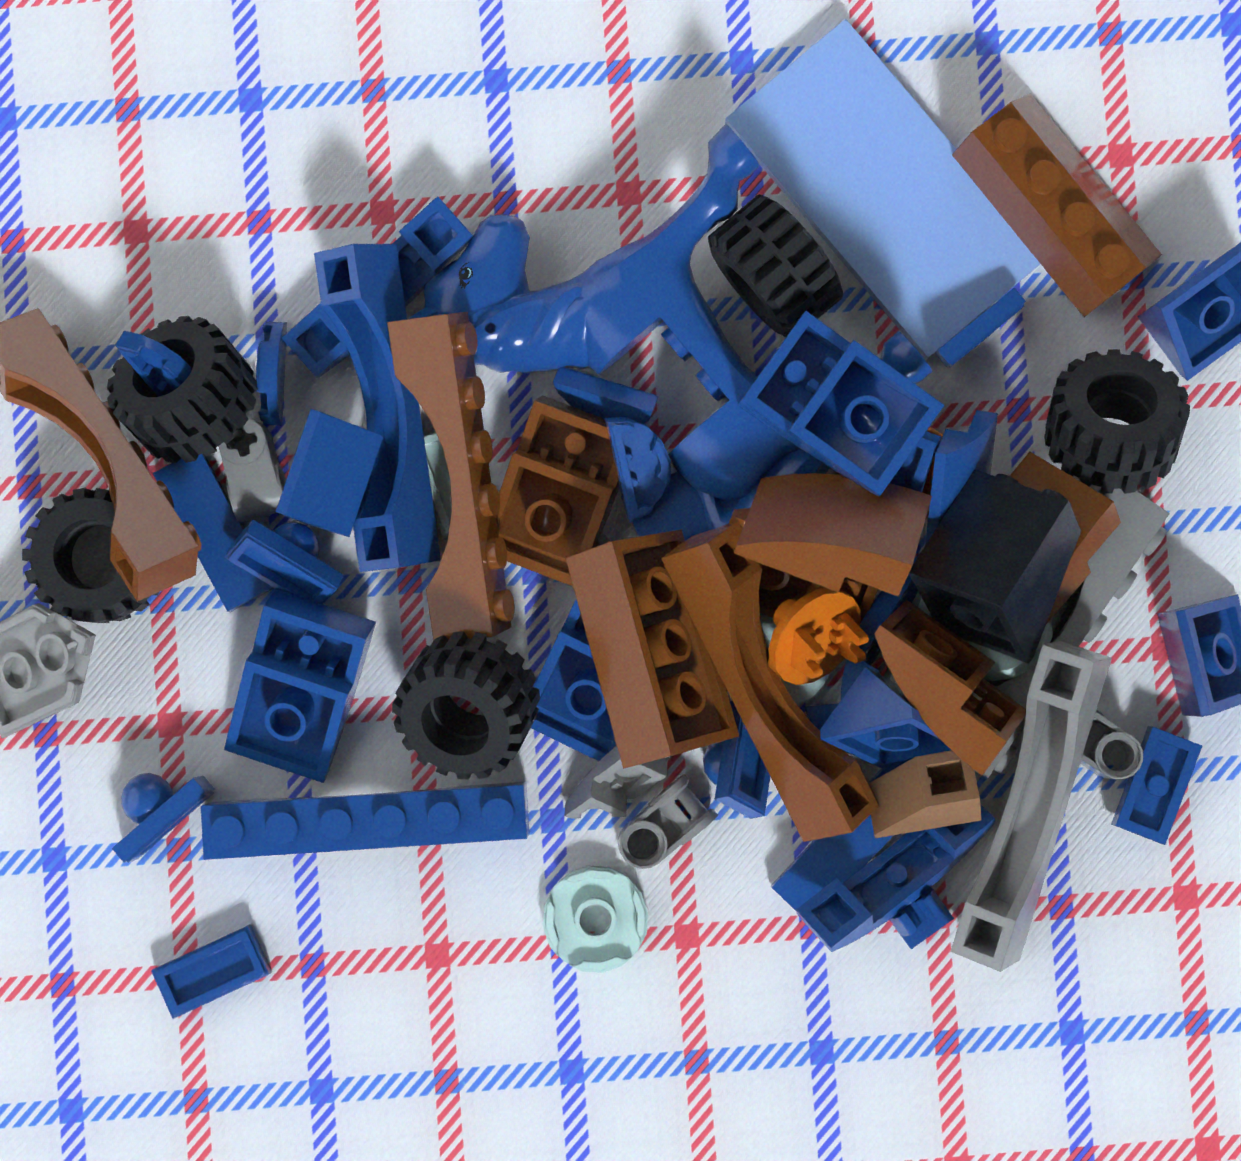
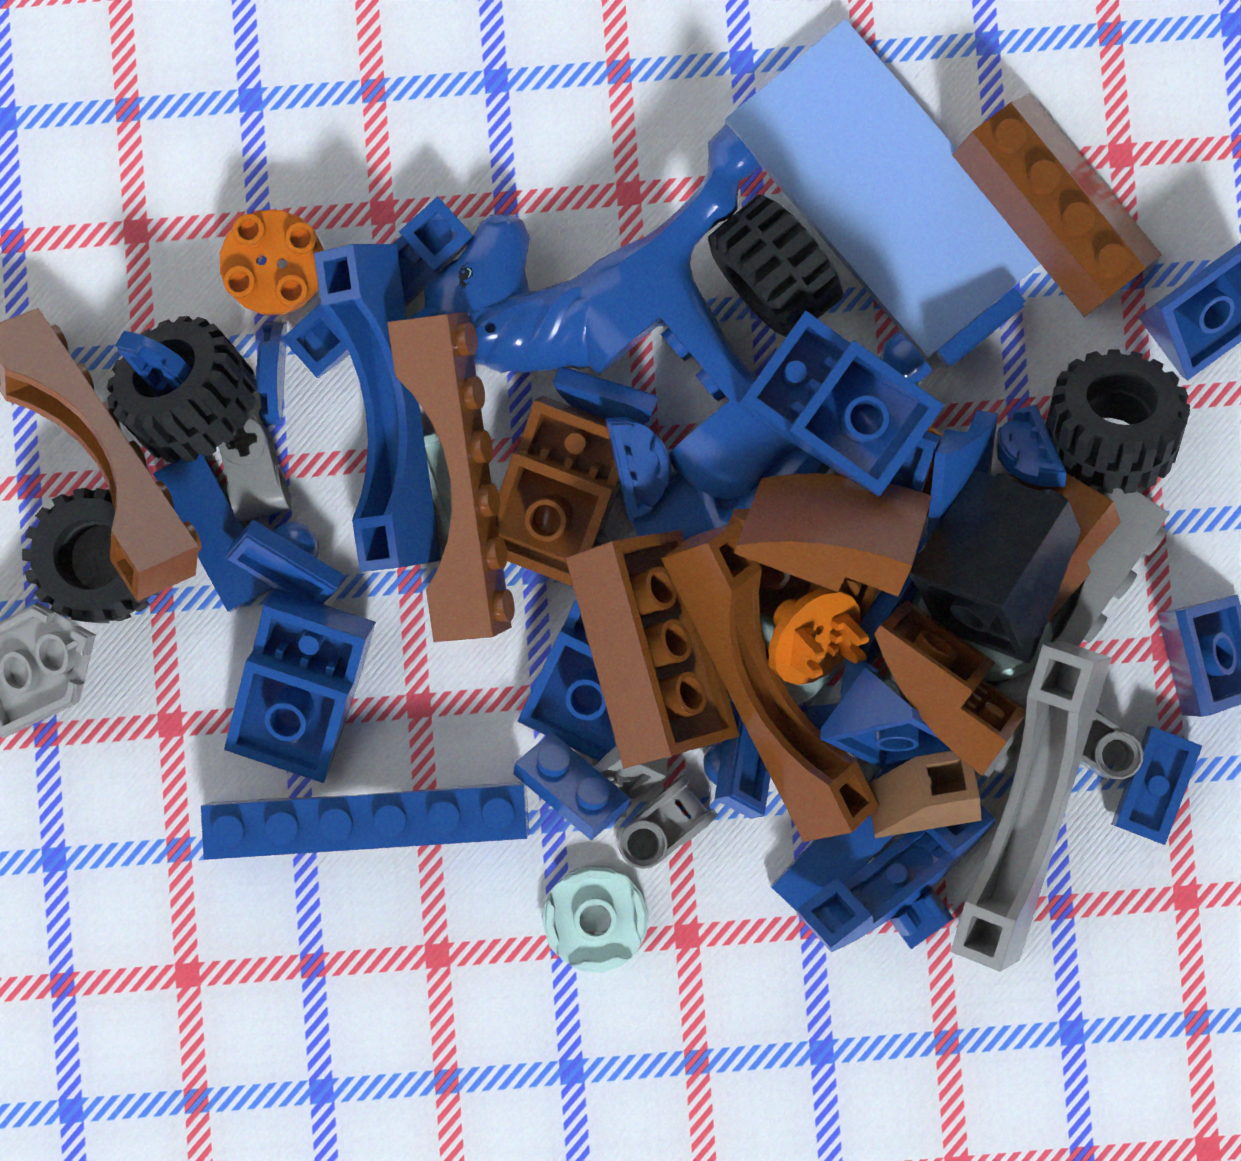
blue tile [112,773,215,863] -> none
blue tile [151,924,272,1019] -> none
blue slope [276,409,383,537] -> none
black tyre [392,631,540,780] -> none
none -> orange plate [220,210,324,315]
none -> blue plate [513,732,630,841]
none -> blue tile [996,405,1067,487]

